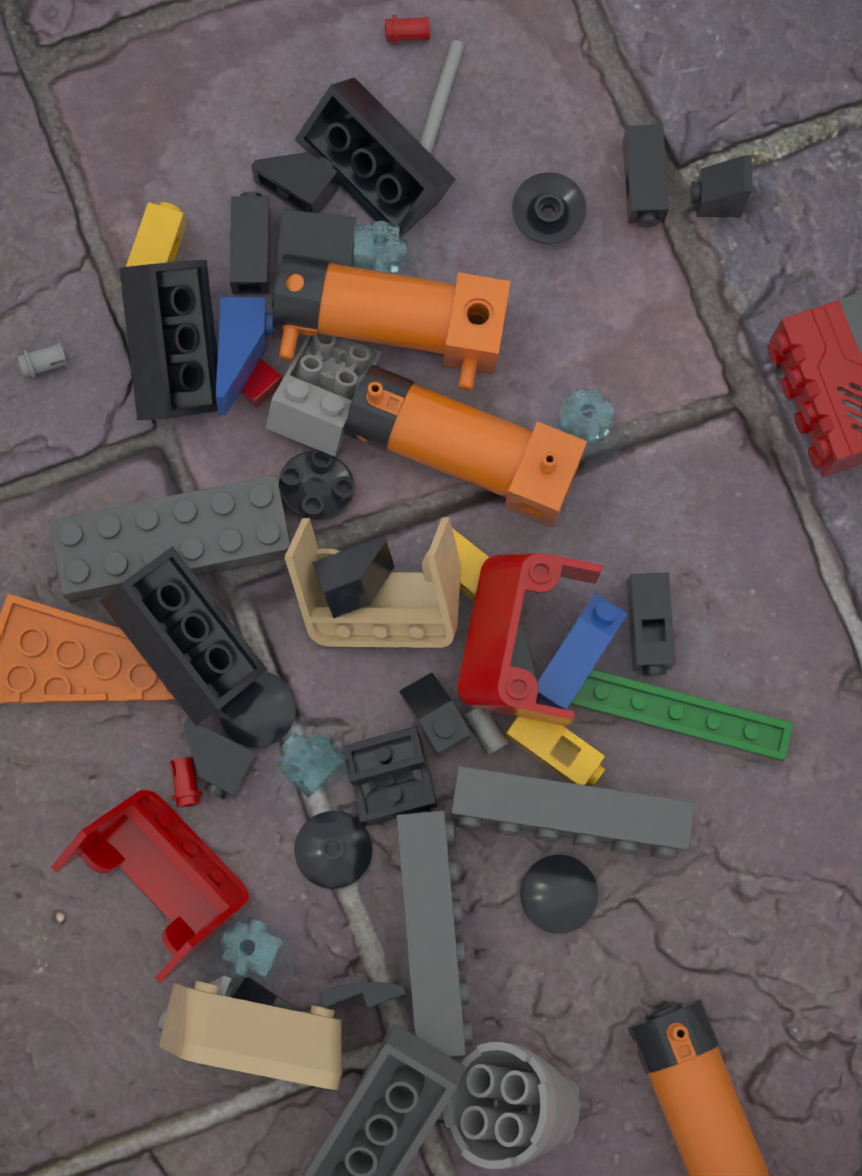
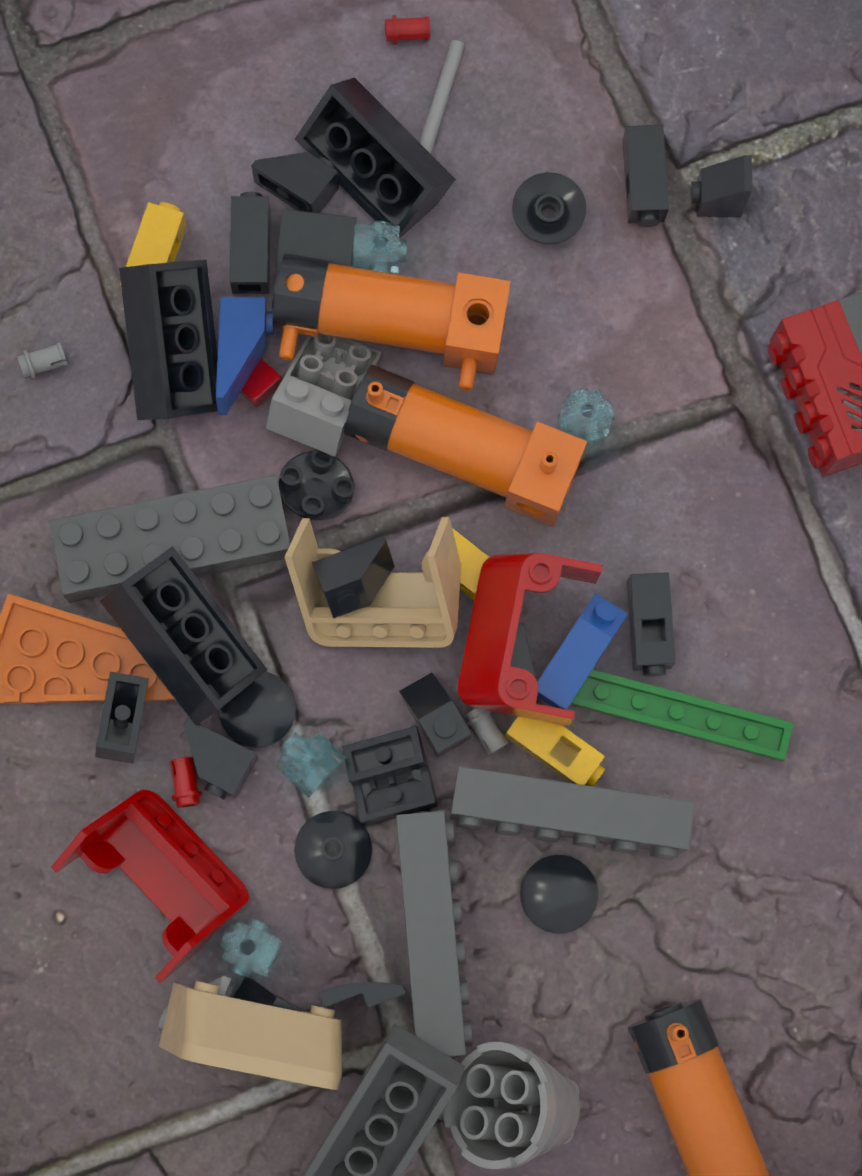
none -> black slope [95,672,149,764]

